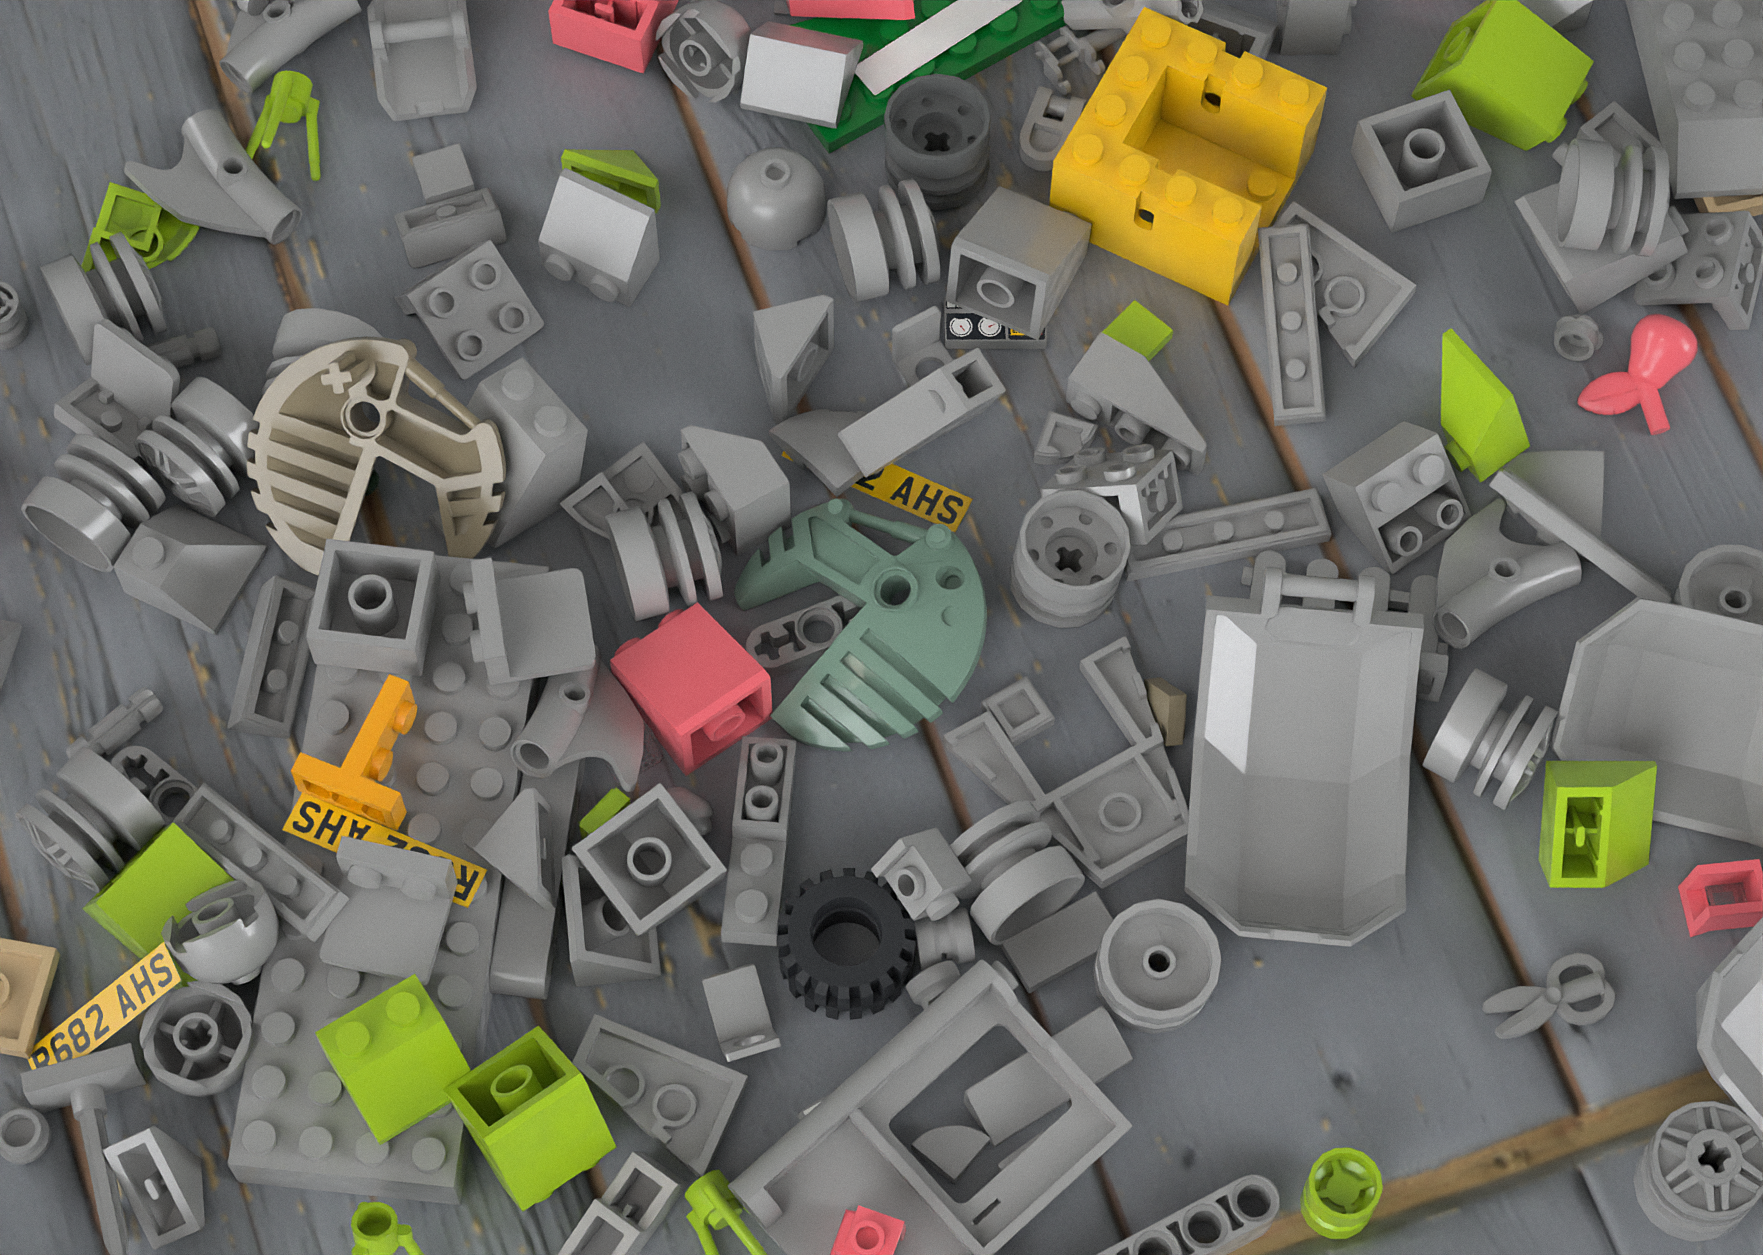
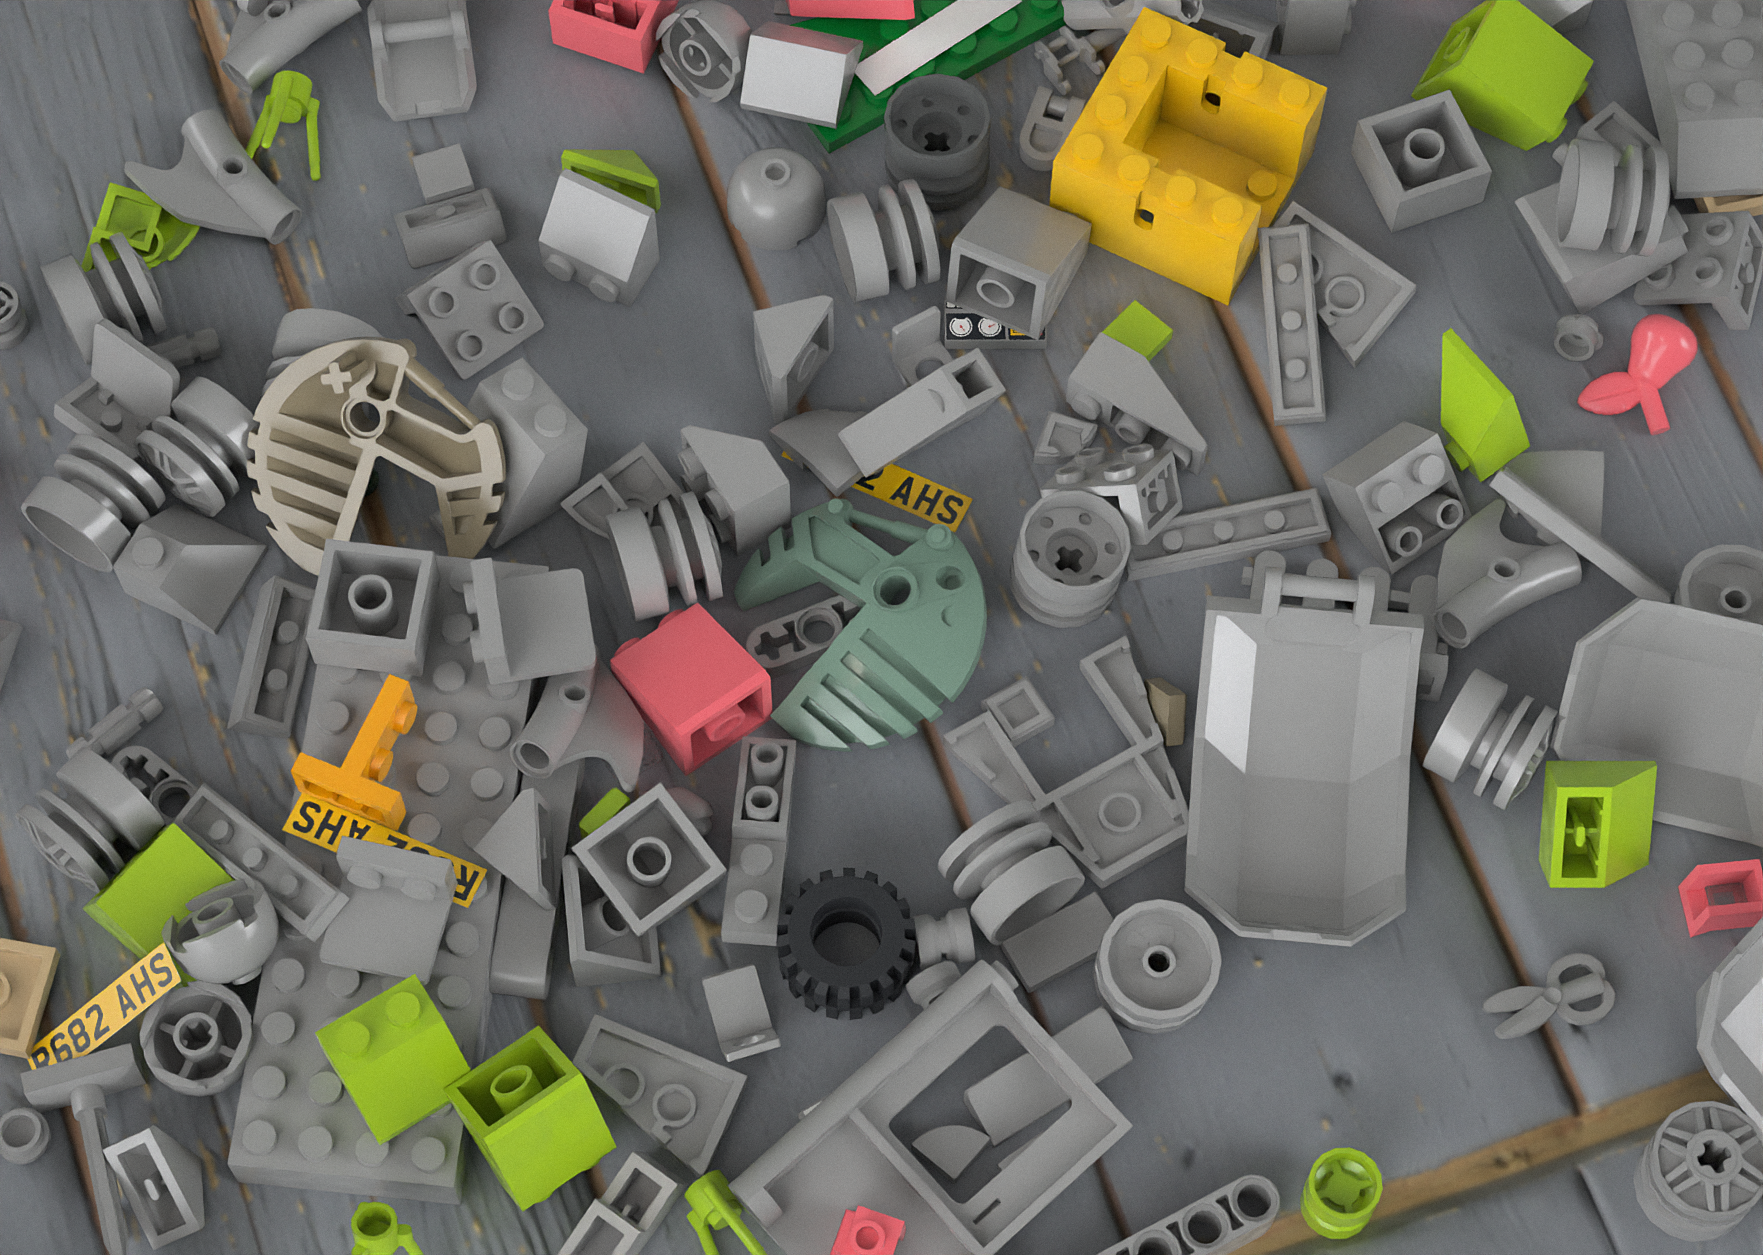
light grey brick [871,827,972,921] -> none

